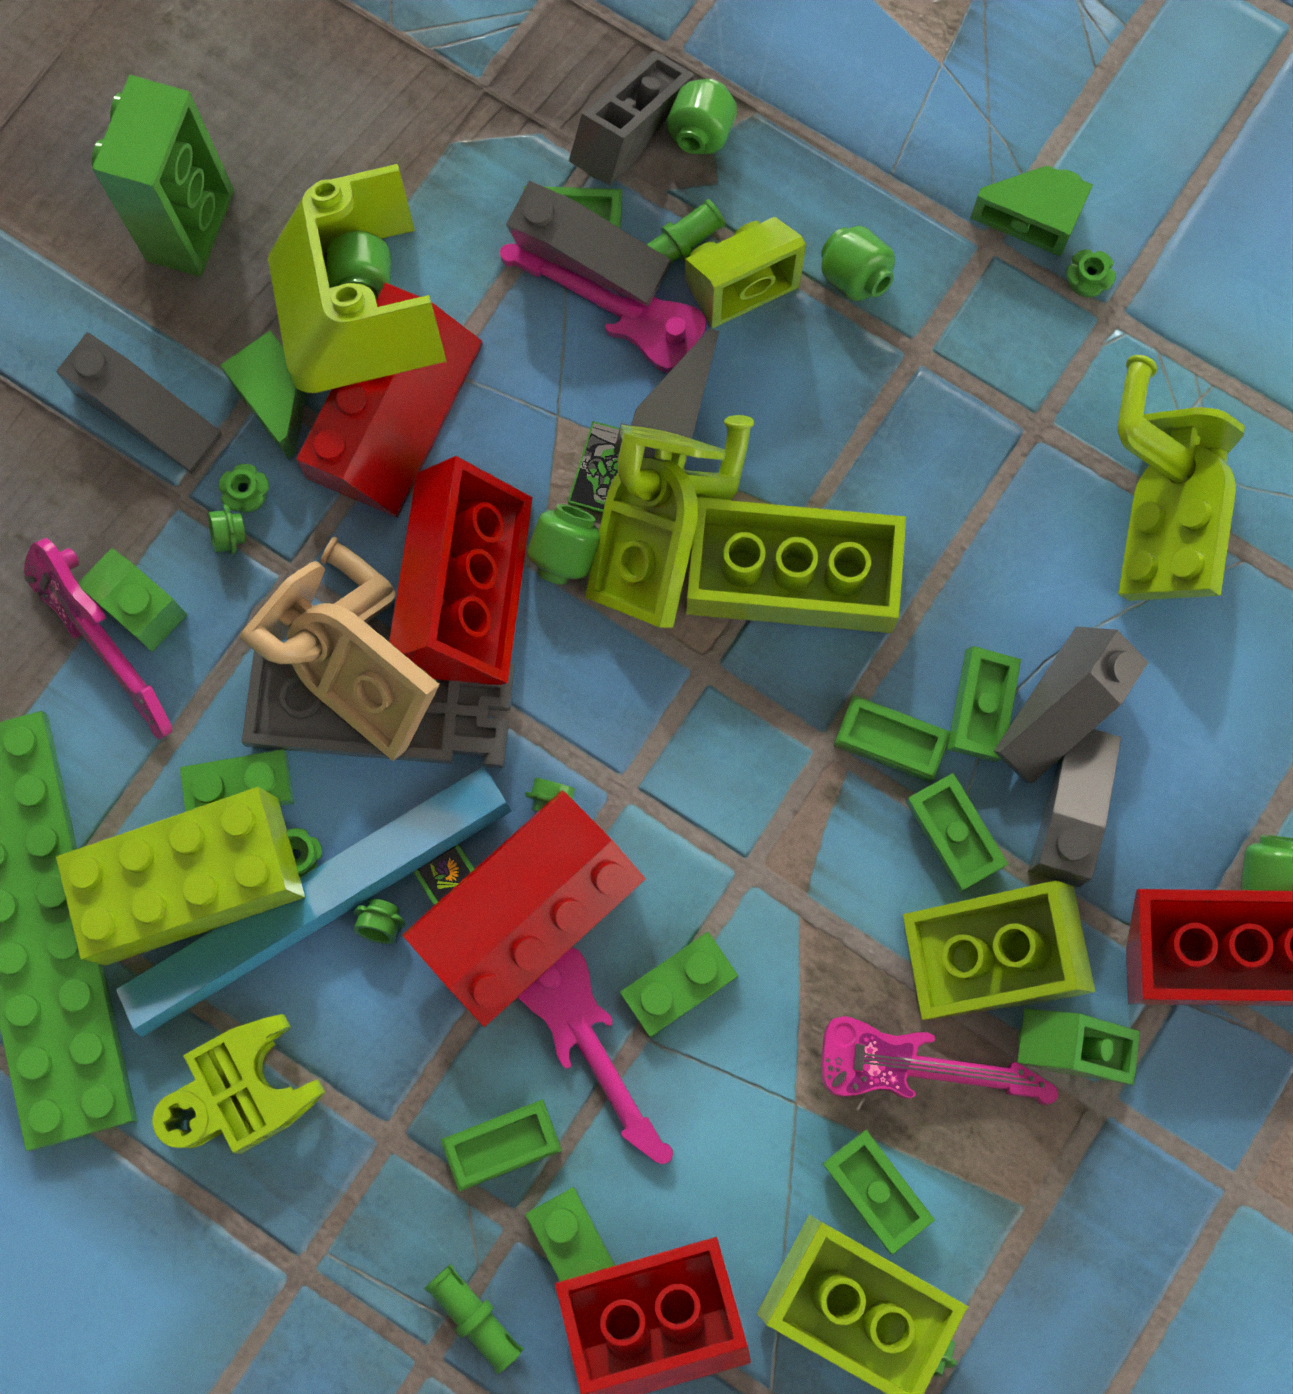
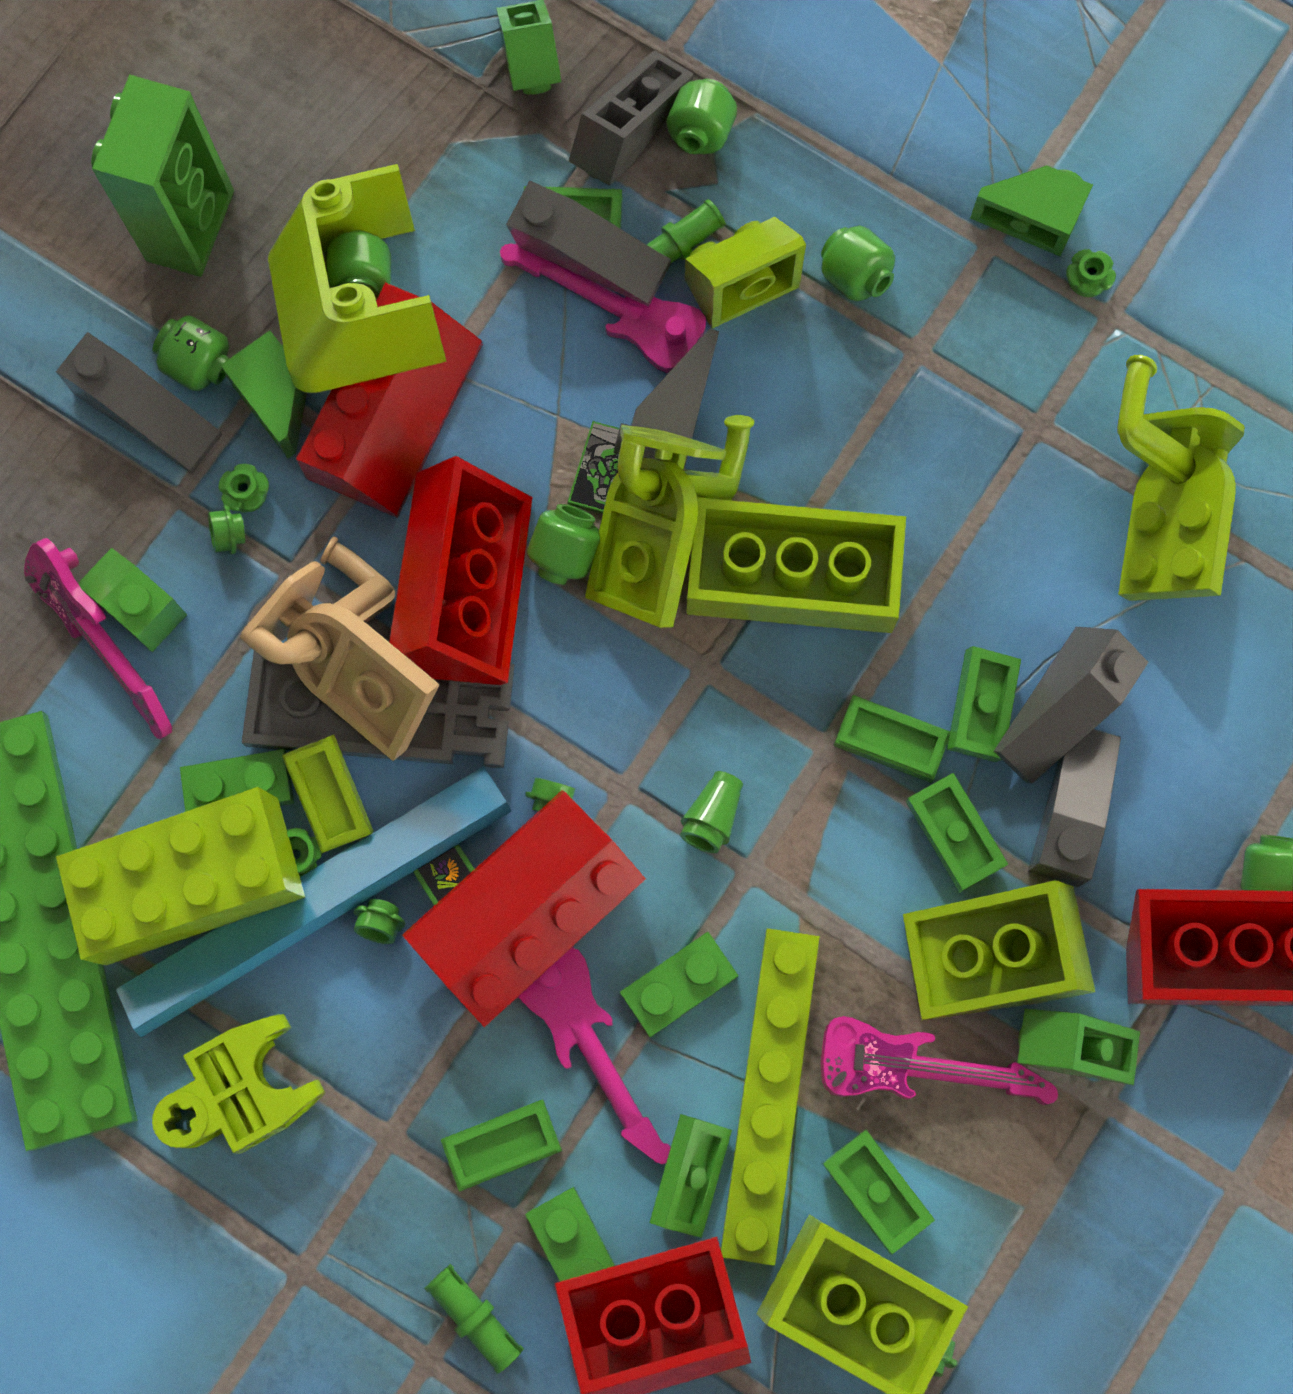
none -> bright green head [152,315,230,391]
none -> lime tile [282,734,374,853]
none -> bright green slope [496,0,562,94]
none -> bright green plate [649,1114,732,1238]
none -> bright green cone [680,771,743,853]
none -> lime plate [721,928,820,1266]

